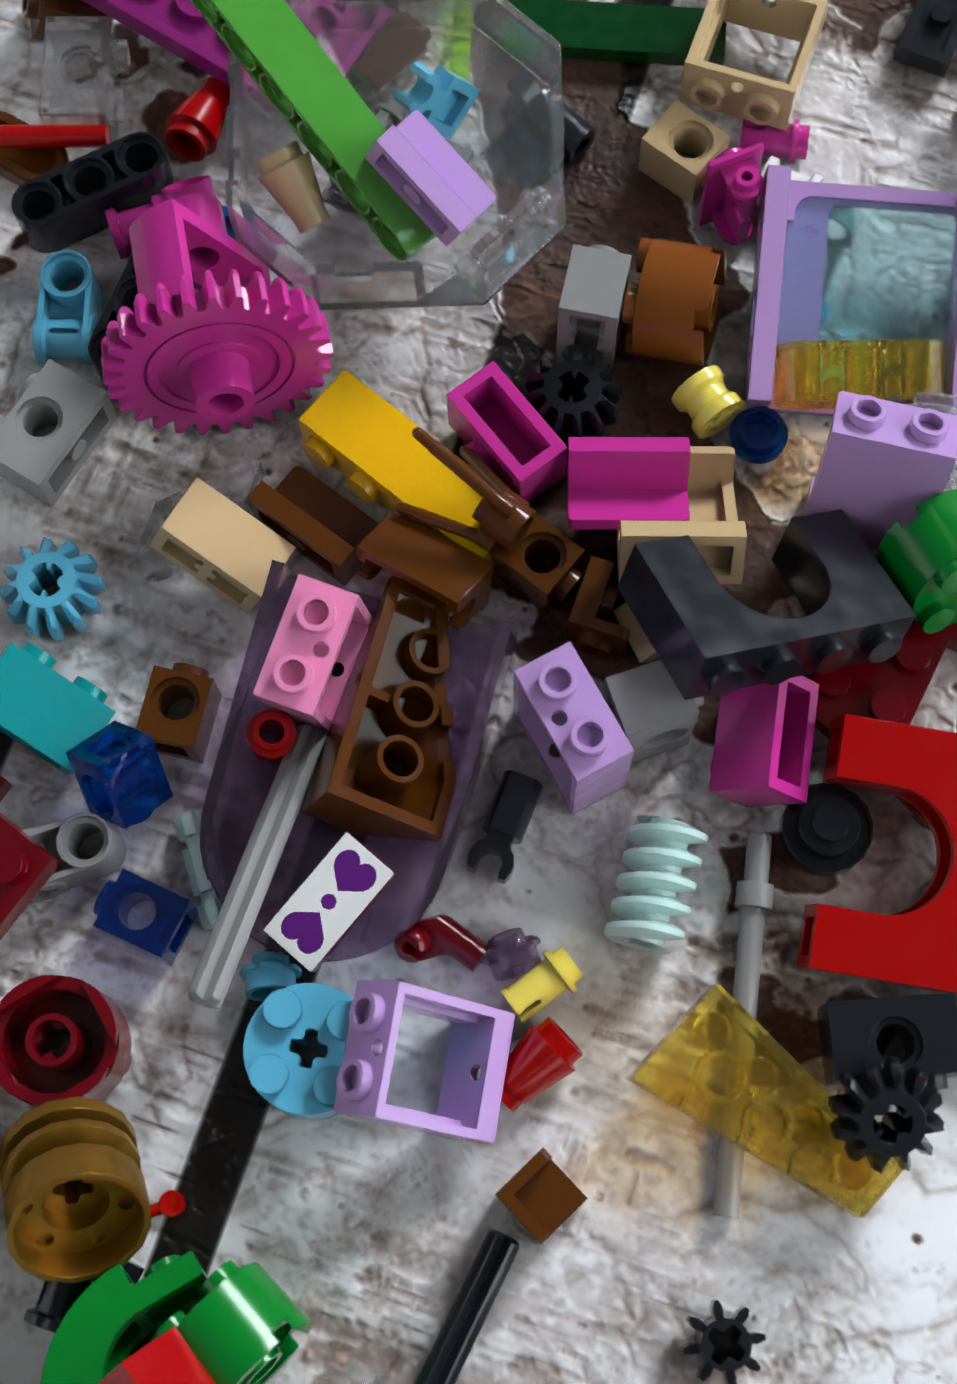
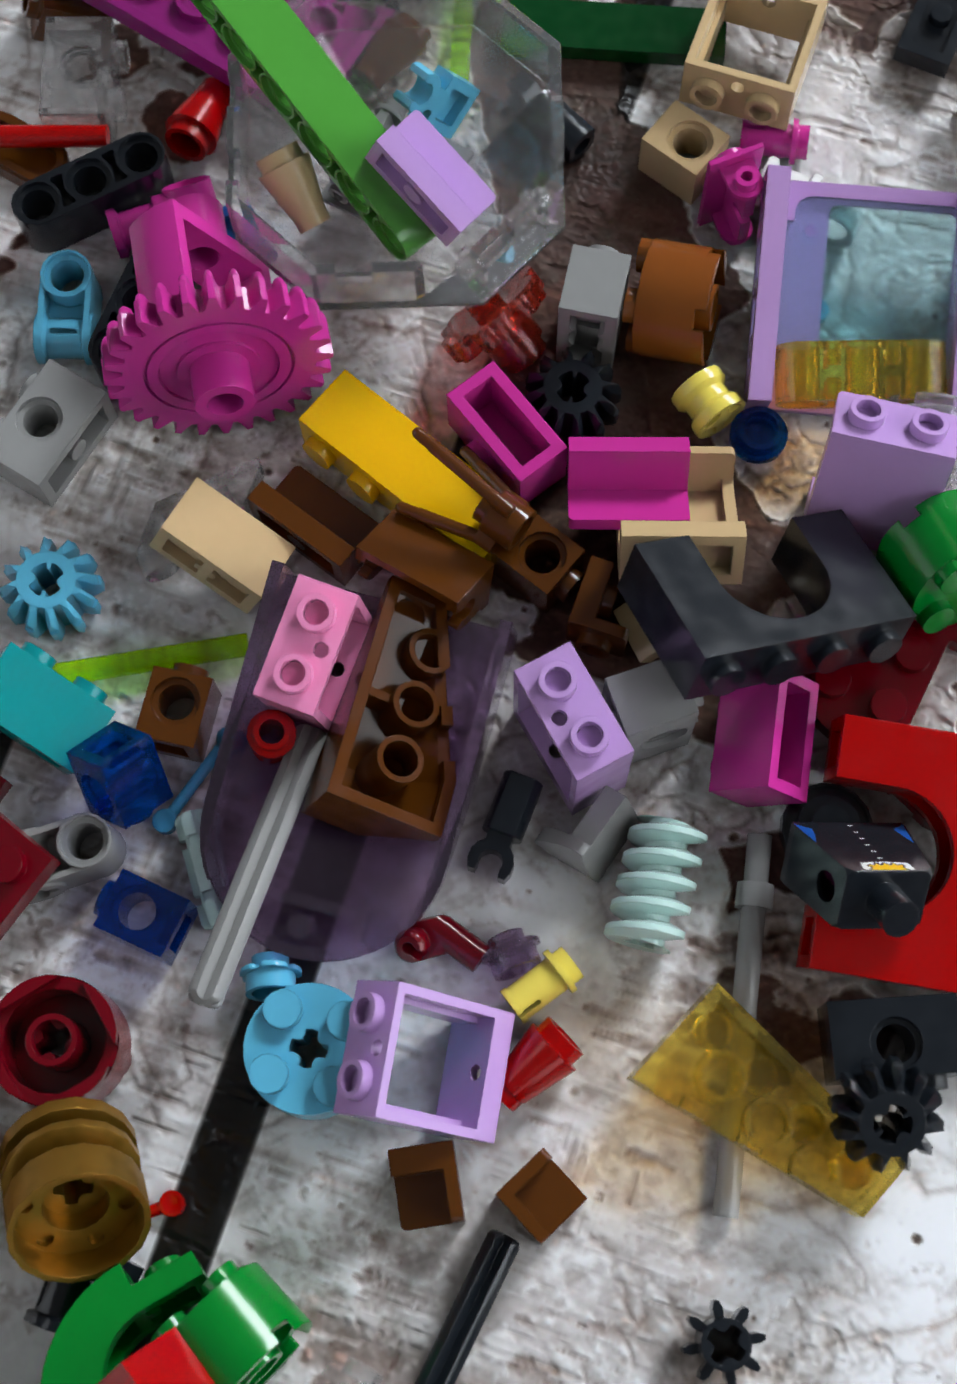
white tile [263,832,398,972] -> none
none -> clear neon green bar [52,633,251,683]
none -> dark azure hinge [152,727,240,835]
none -> reddish brown panel [387,1139,466,1231]
none -> clear red plant [441,266,547,374]
none -> light grey tile [534,785,640,883]
none -> black torso [780,822,931,937]

